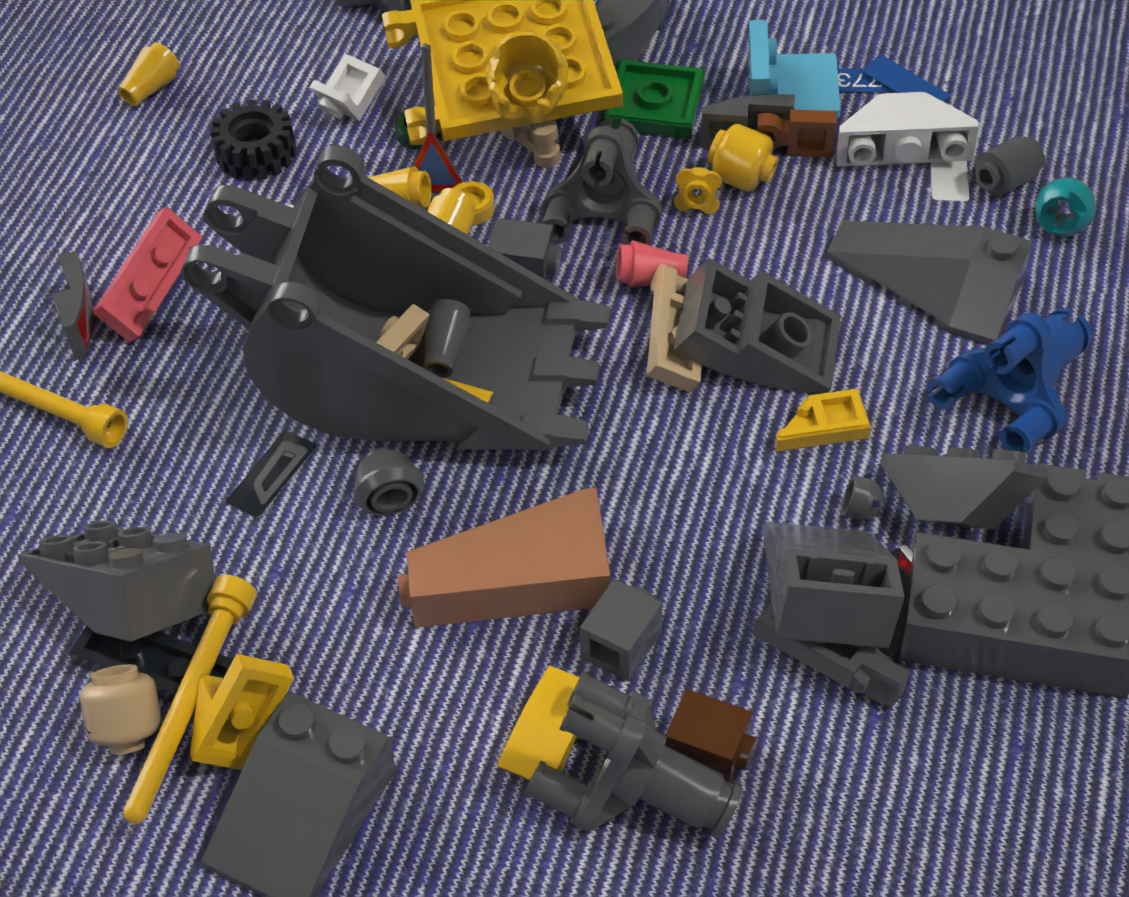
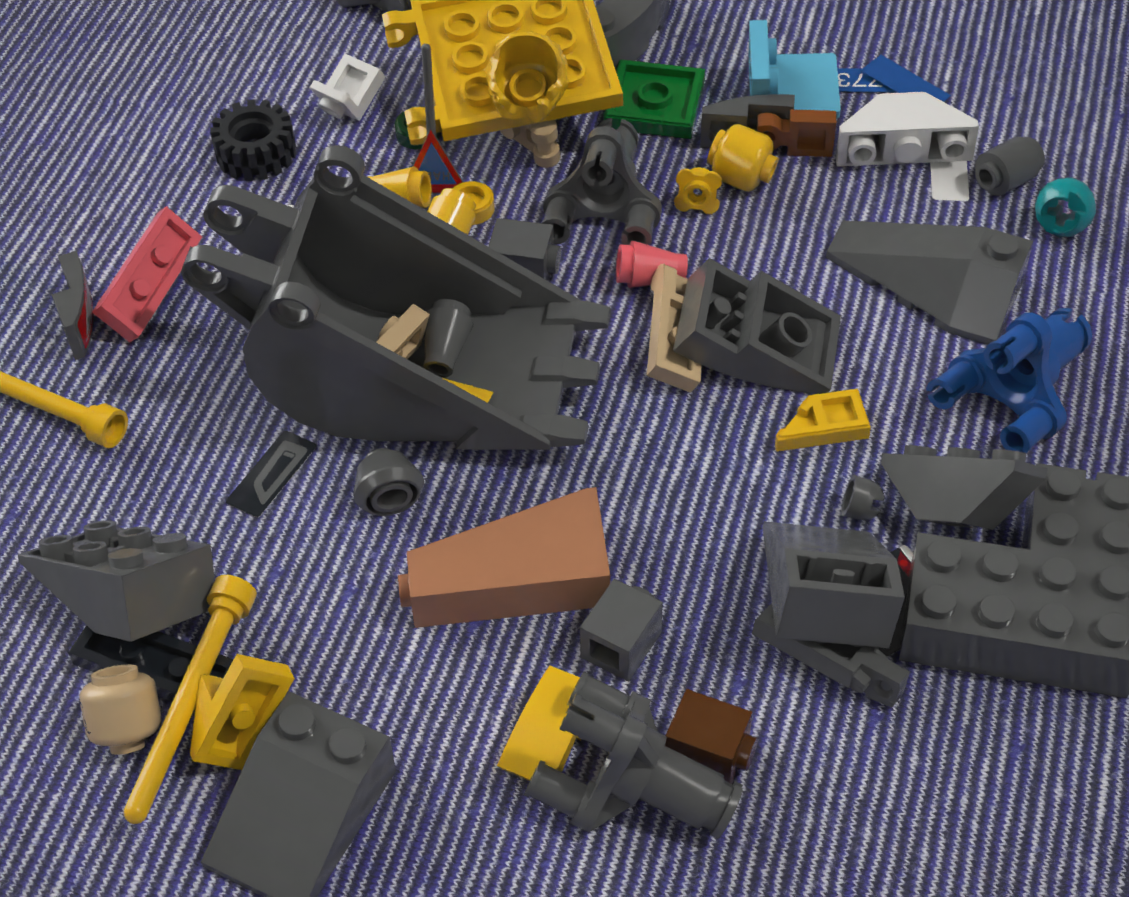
yellow cone [117,42,180,107] -> none

